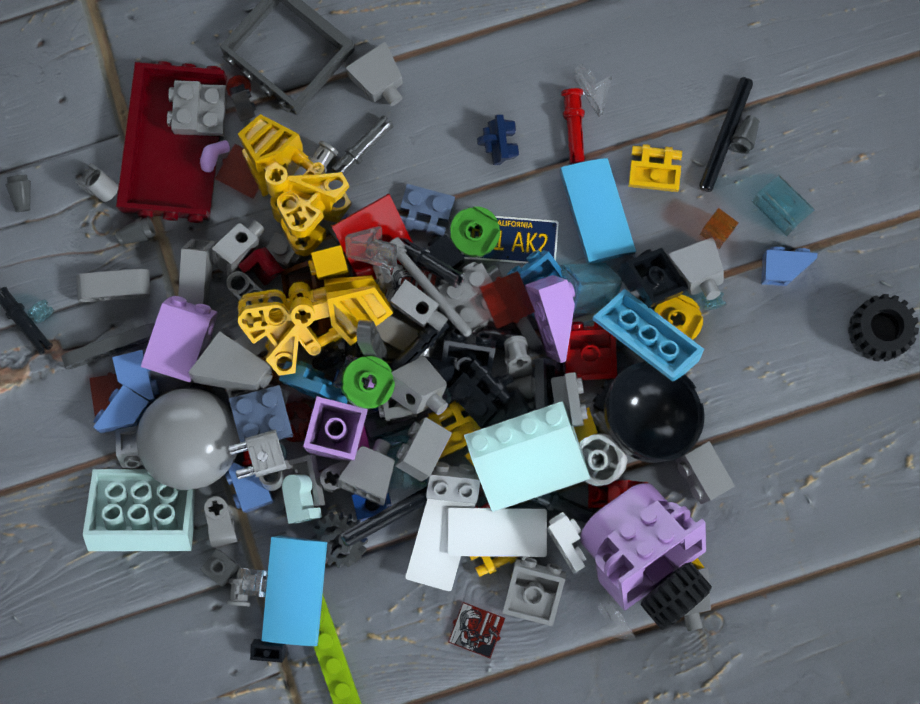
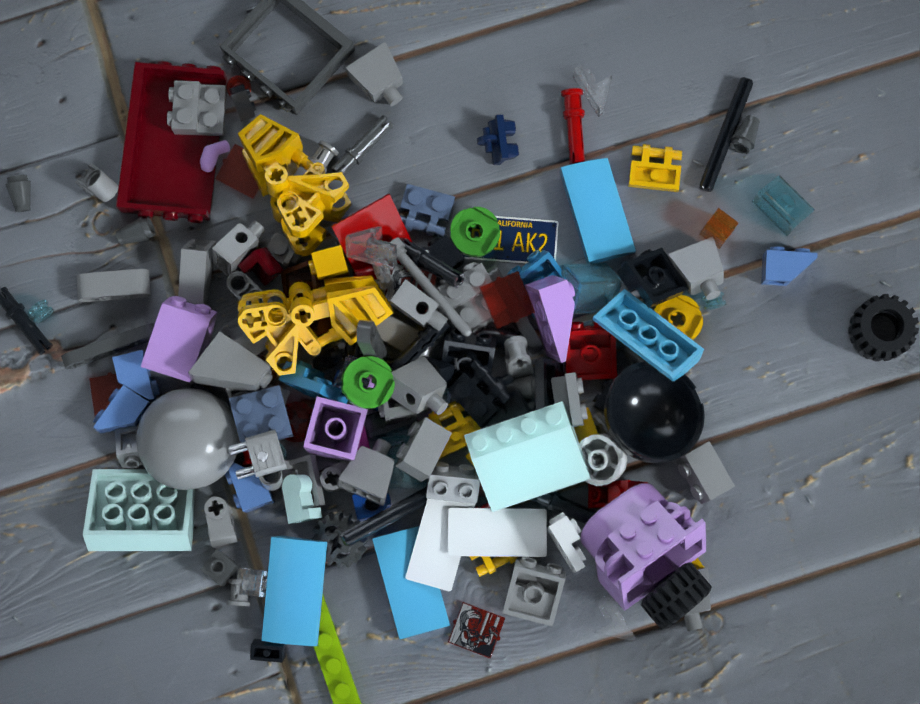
none -> medium azure slope [372,526,450,640]

